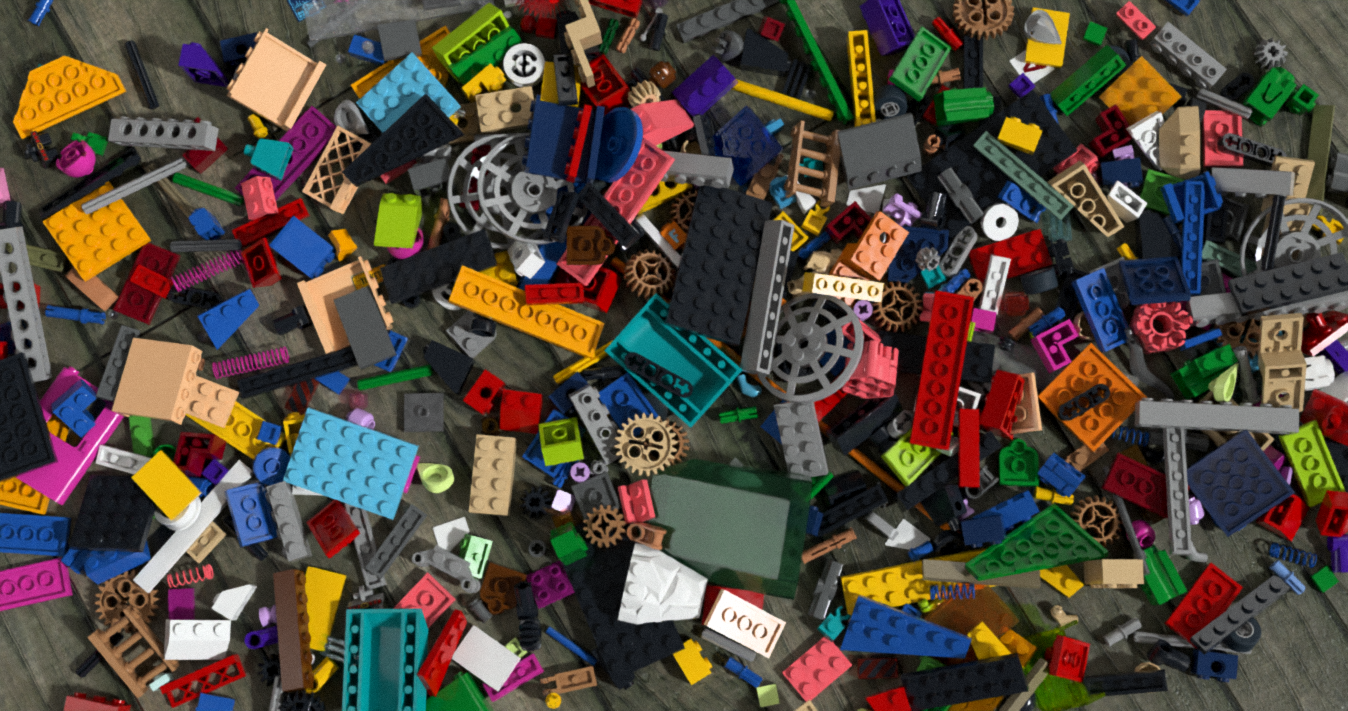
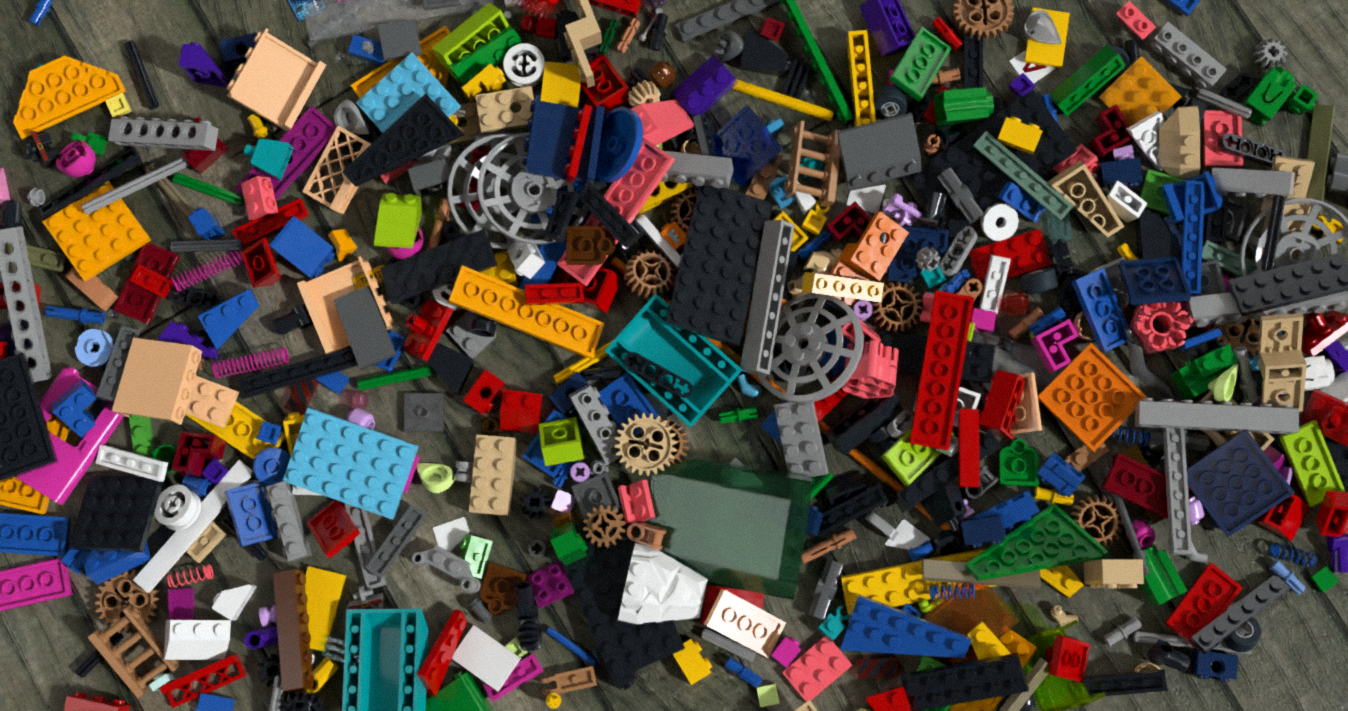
yellow tile [131,450,202,520] -> none
coral plate [393,572,456,629] -> none
black tile [553,54,578,106] -> none
black beam [1057,384,1110,421] -> none
green tile [1082,21,1108,47] -> none
none -> light grey plate [27,188,45,207]
none -> light blue plate [75,329,115,367]
none -> light yellow plate [105,93,132,119]
none -> dark purple slope [158,321,221,360]
none -> red plate [402,300,454,361]
none -> light grey wheel [454,461,474,483]
none -> dark pink brick [771,636,801,668]

